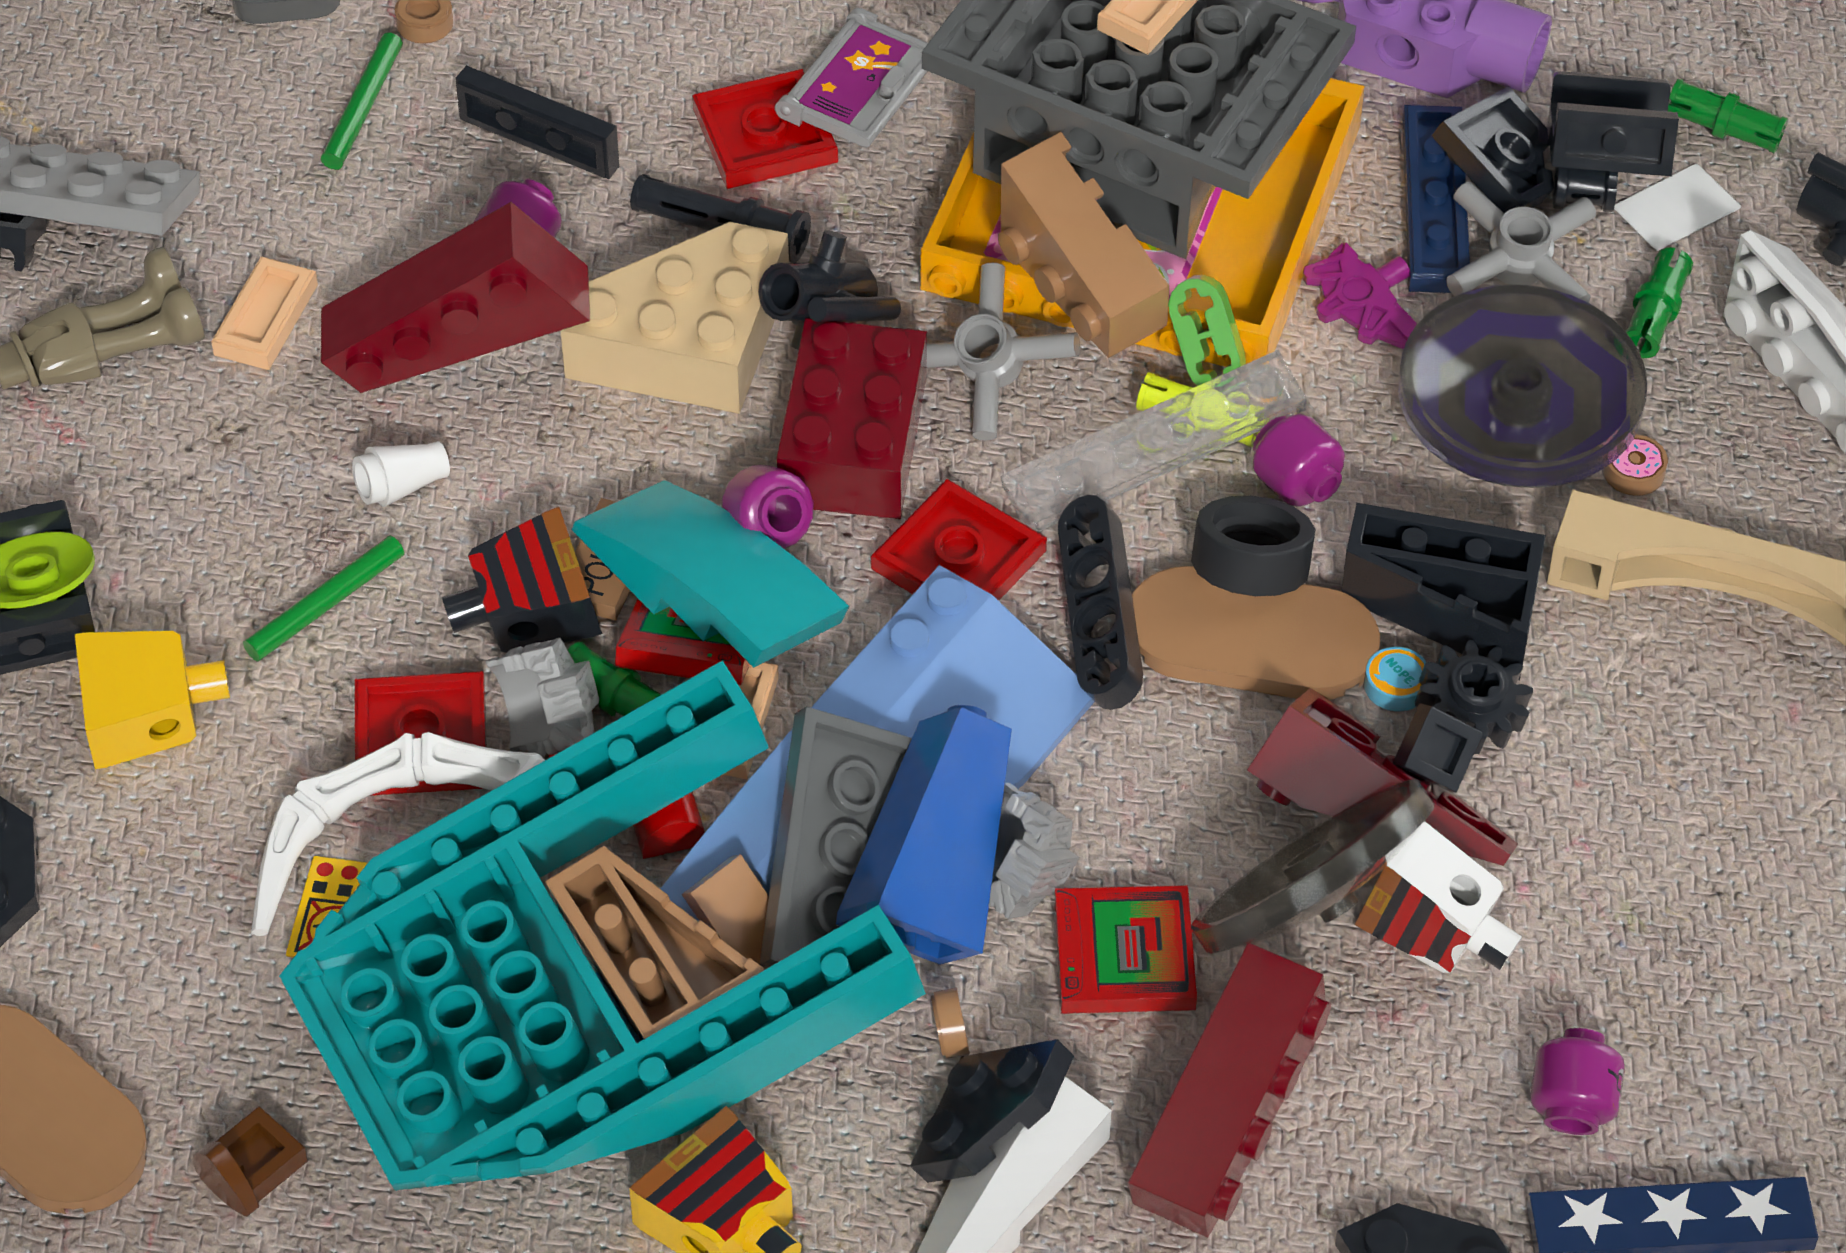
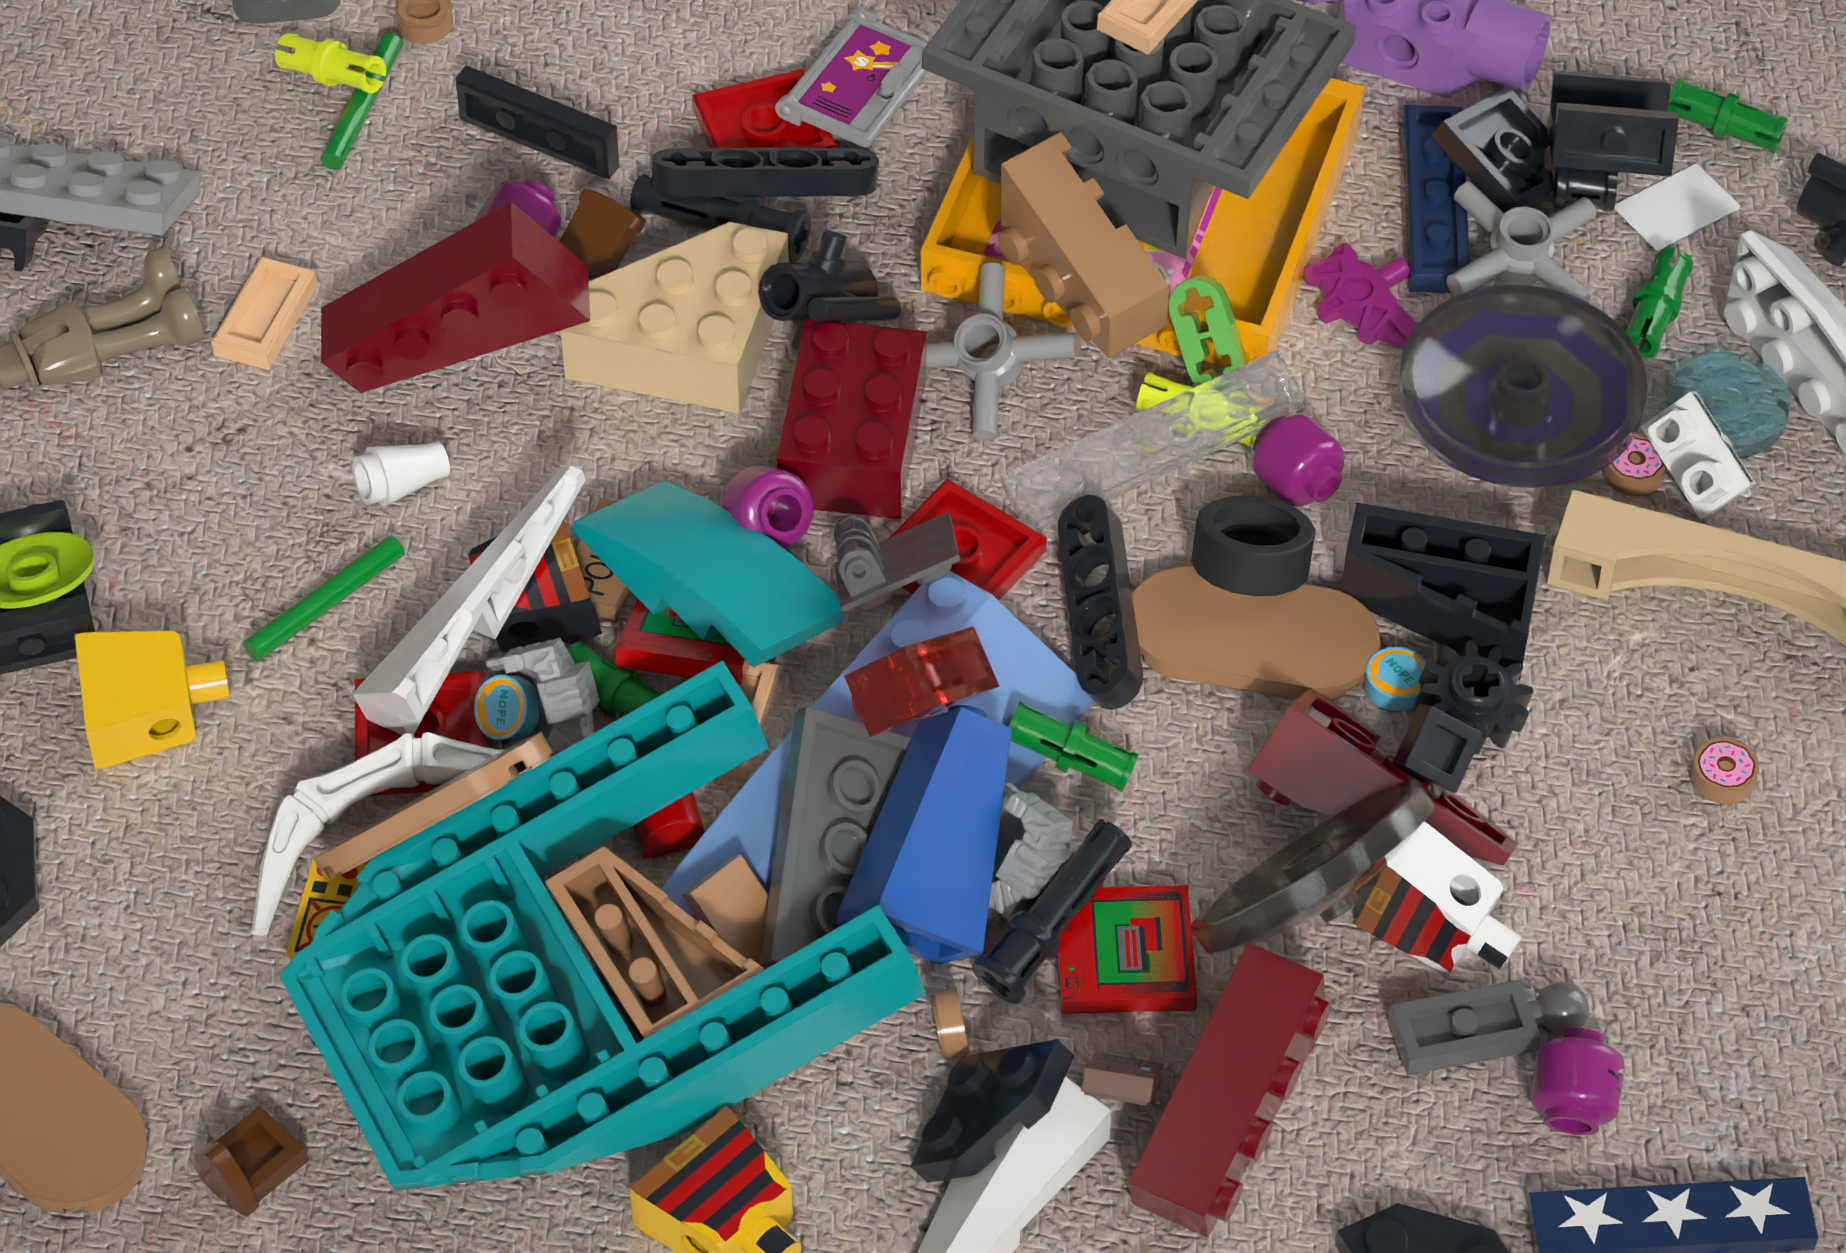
none -> neon yellow pin [274,33,386,93]
none -> medium nougat tile [313,732,553,880]
none -> white wedge [352,466,586,735]
none -> medium azure tile [474,675,540,741]
none -> reddish brown tile [559,189,646,278]
none -> black beam [651,148,879,197]
none -> dark grey hinge [834,512,960,613]
none -> clear red brick [844,626,1000,737]
none -> black pin [972,819,1132,1004]
none -> green pin [1008,701,1139,792]
none -> reddish brown tile [1081,1052,1164,1106]
none -> dark grey plate [1388,980,1589,1076]
none -> white hips [1641,391,1756,520]
none -> clear light blue tile [1666,351,1791,457]
none -> tile [1691,738,1759,804]

